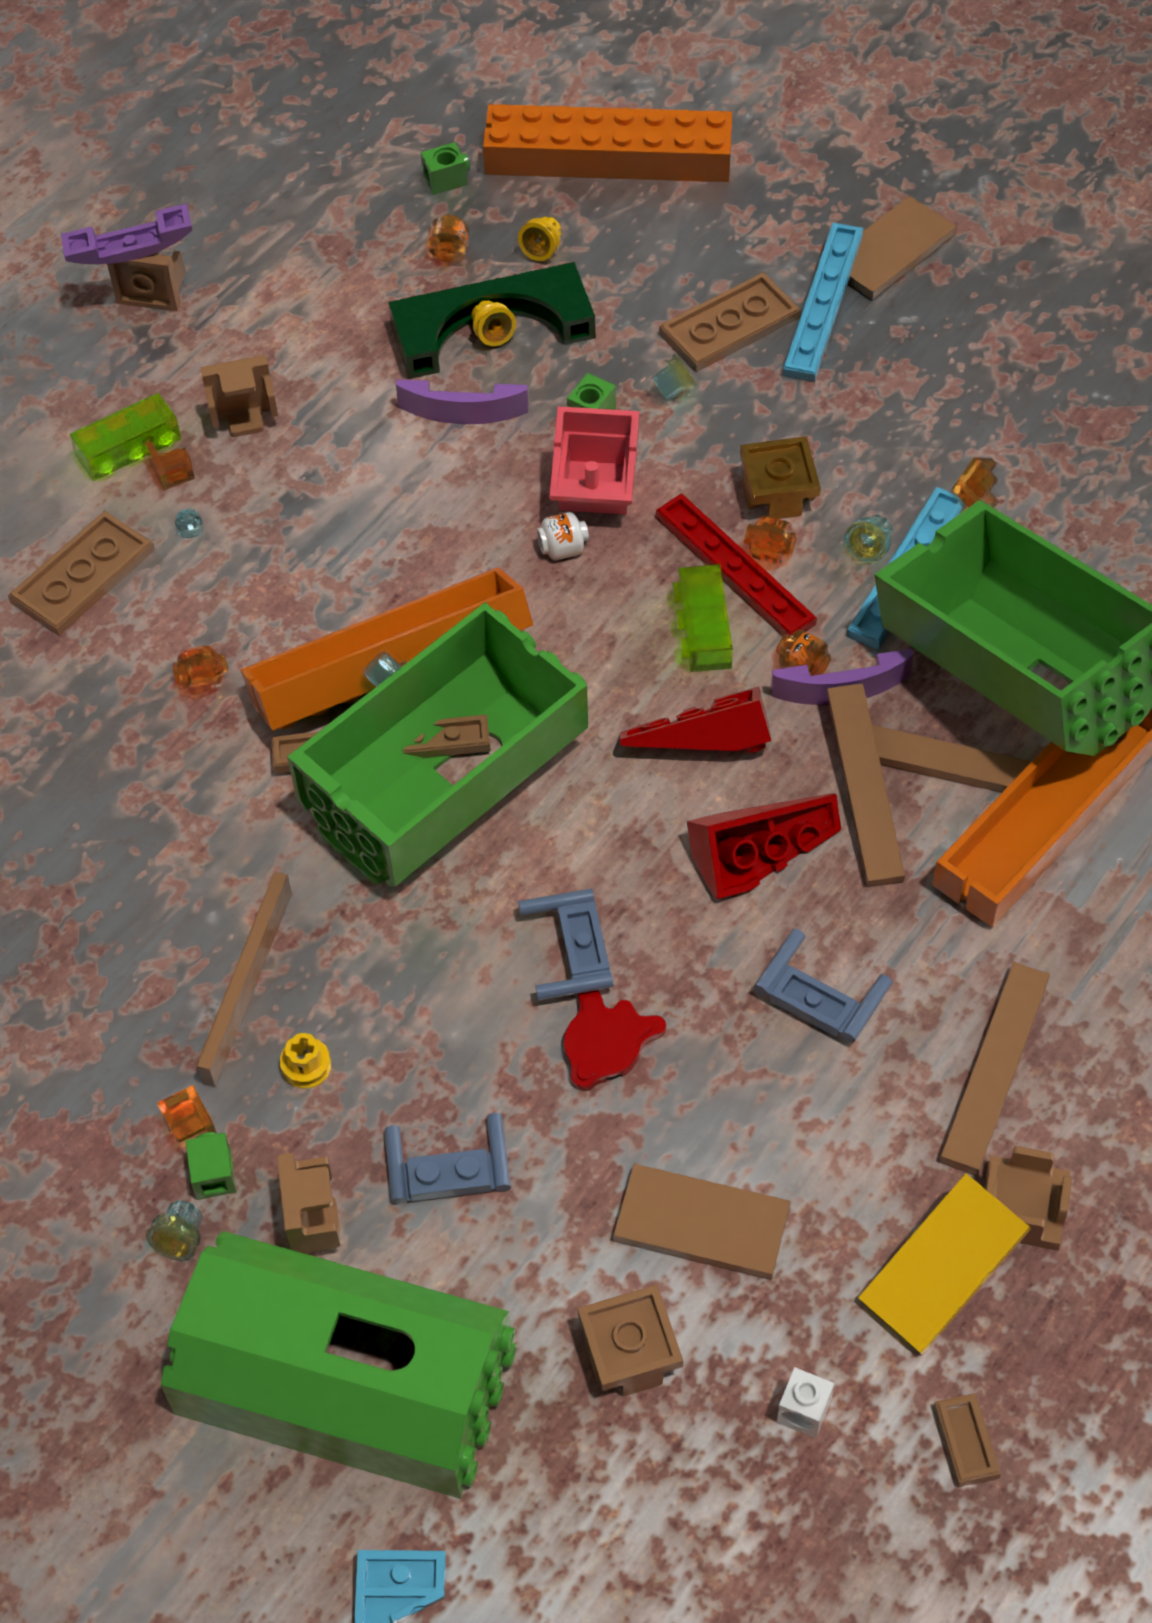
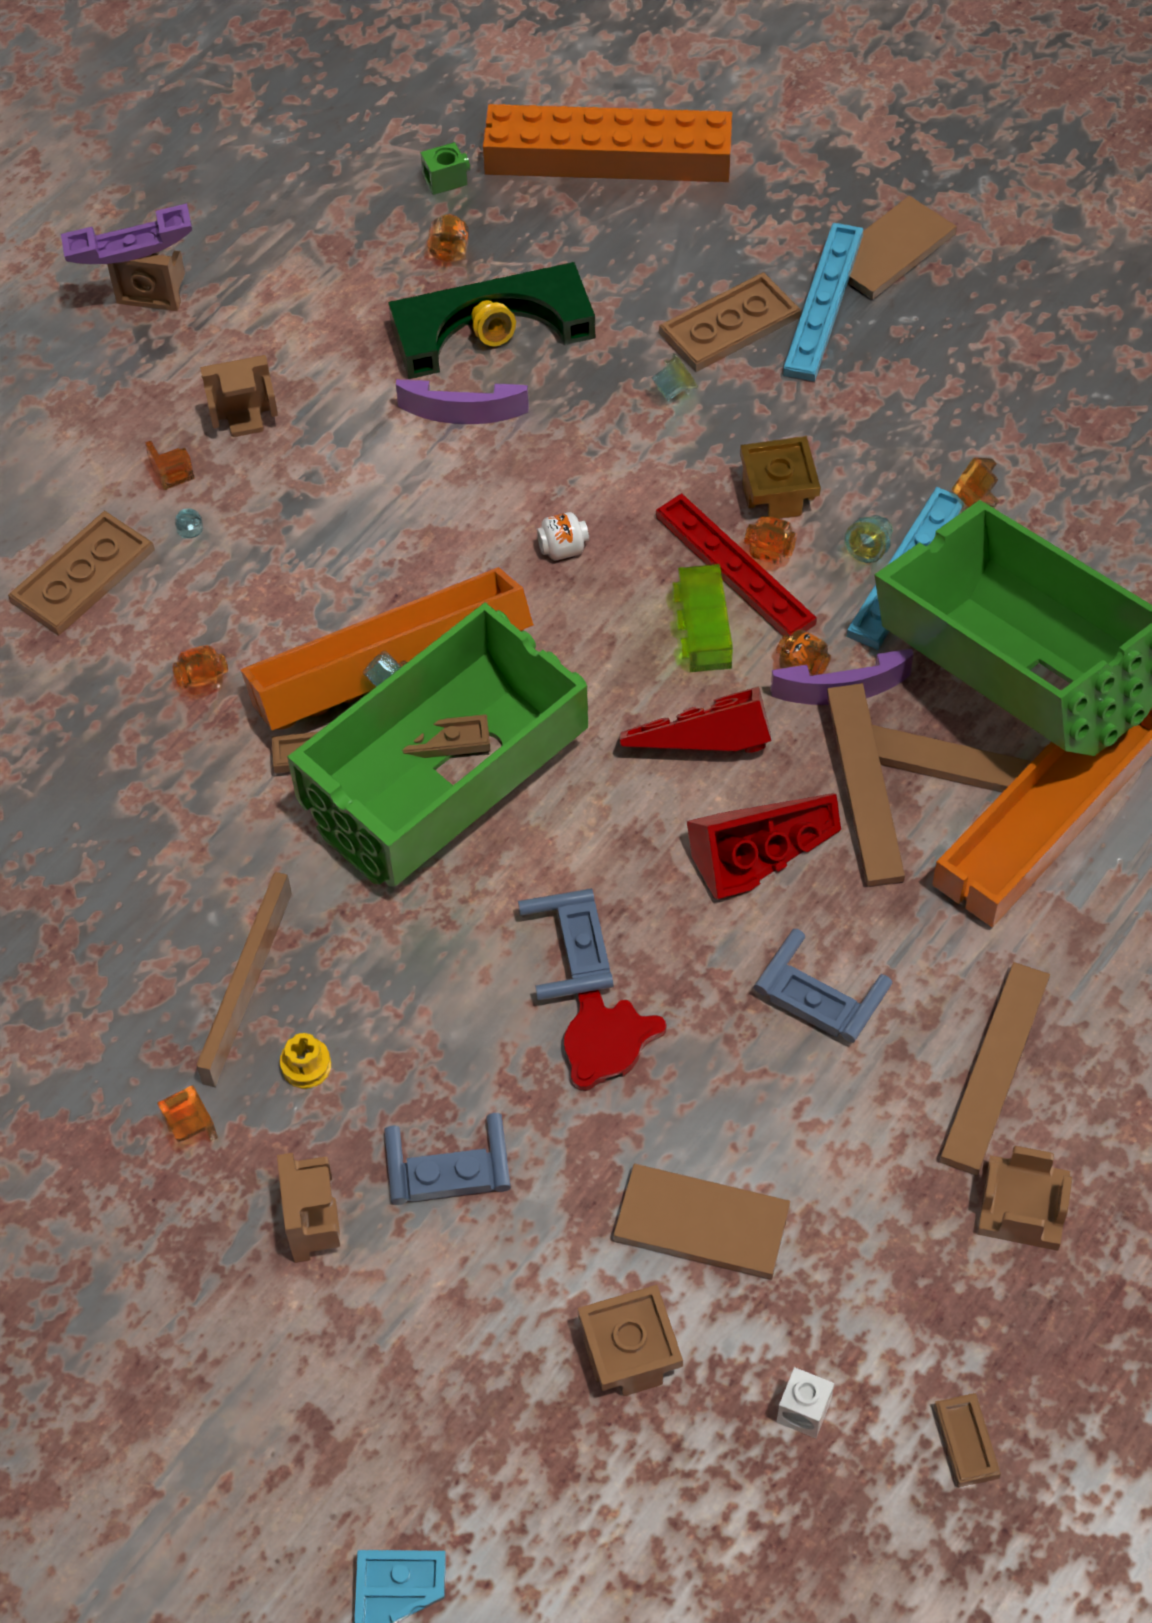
clear neon green brick [69,393,181,481] -> none
clear light blue piece [146,1200,203,1261] -> none
bright green panel [161,1231,517,1499] -> none
bright green brick [185,1132,237,1200] -> none
yellow piece [518,217,562,261] -> none
coral piece [549,406,639,515] -> none
bright green brick [567,373,616,410] -> none
yellow tile [858,1173,1031,1355] -> none

